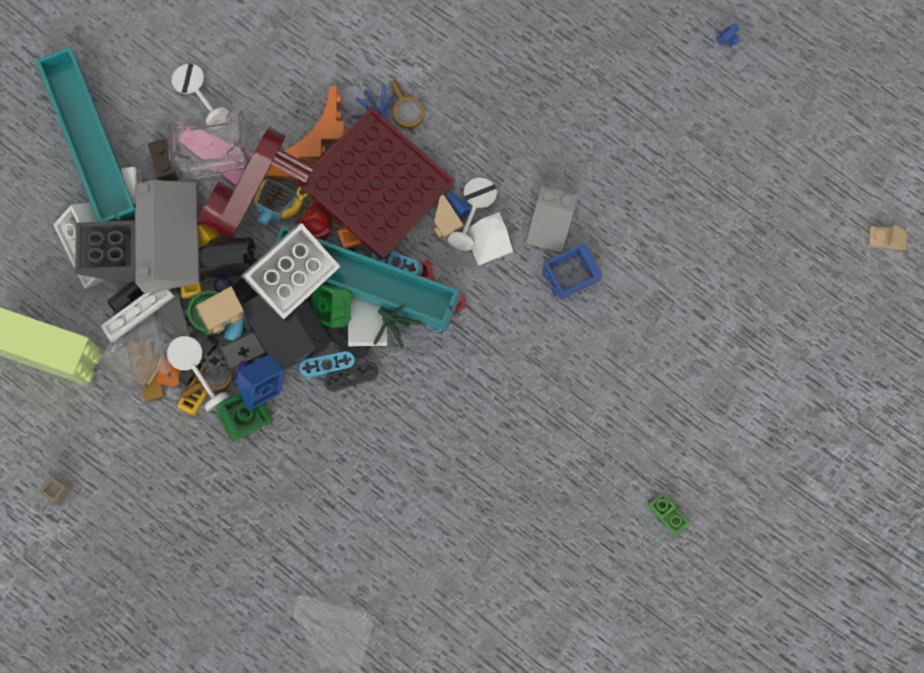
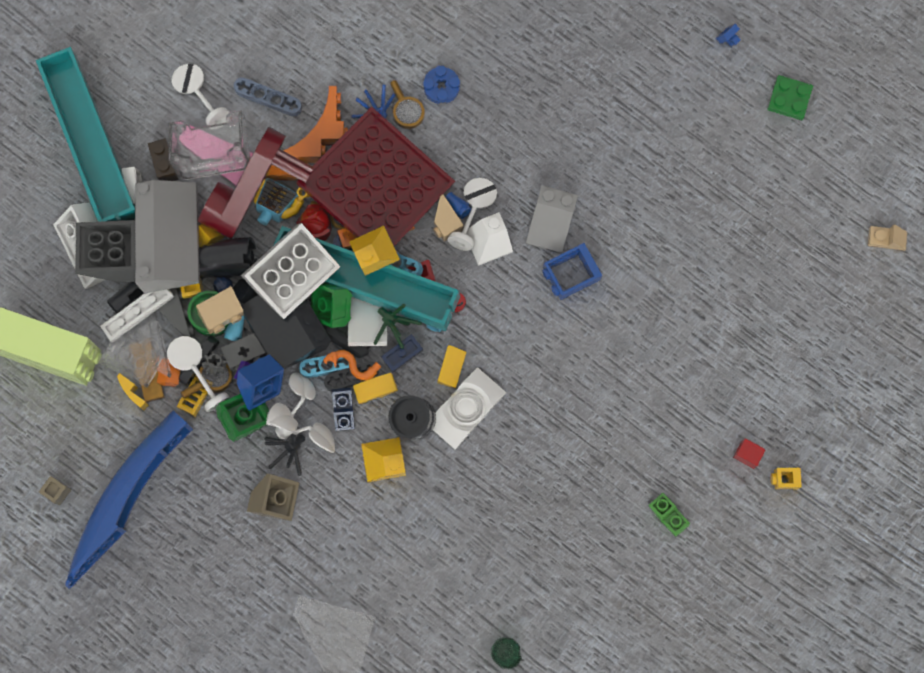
none -> blue slope [66,410,193,589]
none -> yellow slope [117,373,149,411]
none -> sand blue beam [233,78,302,116]
none -> dark tan slope [247,474,300,521]
none -> black plant [264,434,305,476]
none -> white plant [266,372,335,453]
none -> orange animal [323,350,381,380]
none -> dark blue slope [332,388,355,431]
none -> yellow slope [349,226,400,276]
none -> yellow slope [353,373,398,404]
none -> yellow slope [361,437,406,482]
none -> dark blue plate [381,334,423,373]
none -> black wheel [388,395,436,440]
none -> blue plate [423,65,460,104]
none -> white slope [433,367,506,450]
none -> yellow slope [438,345,466,388]
none -> clear green hair [491,637,522,670]
none -> red panel [733,438,765,469]
none -> green plate [767,75,813,121]
none -> yellow brick [770,468,802,490]

